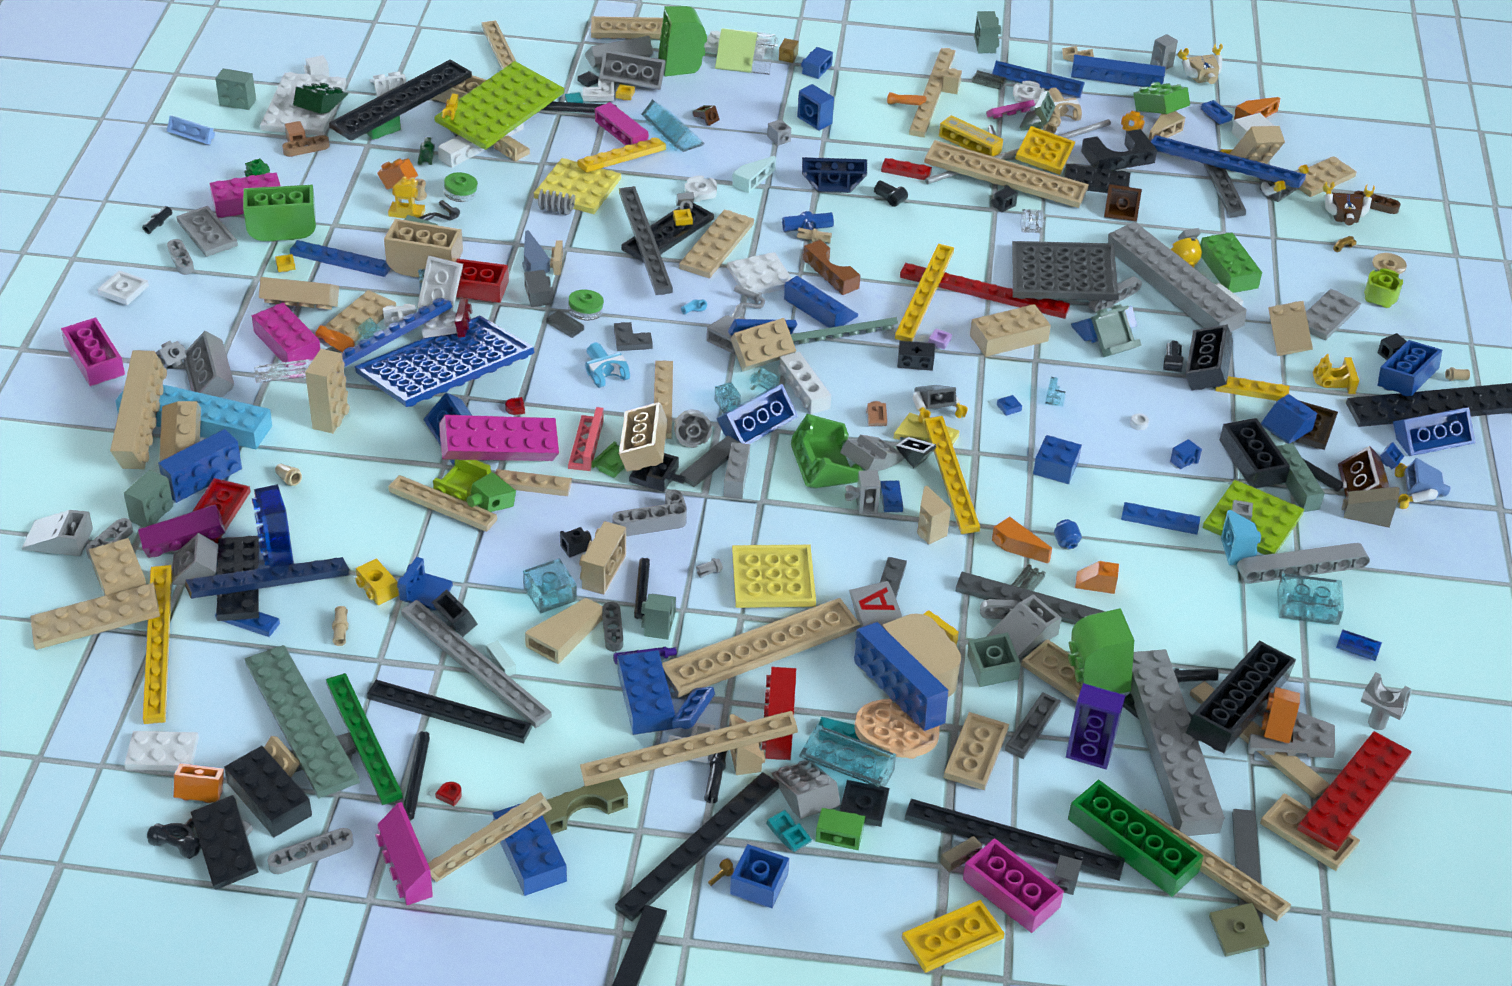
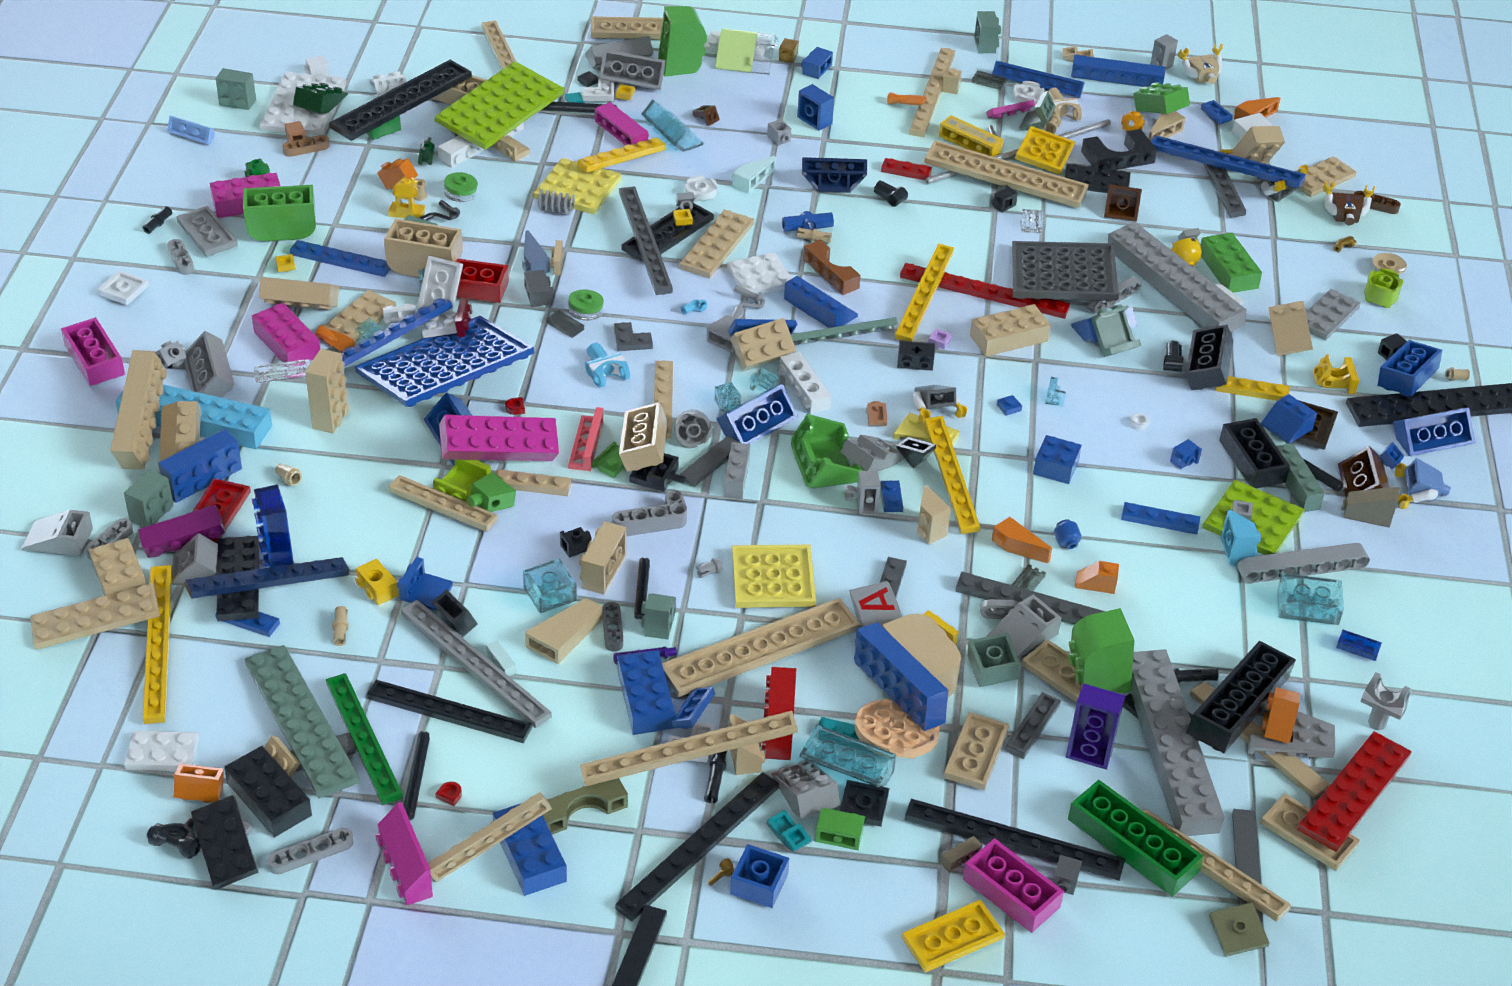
yellow plate [442,93,458,120] -> none

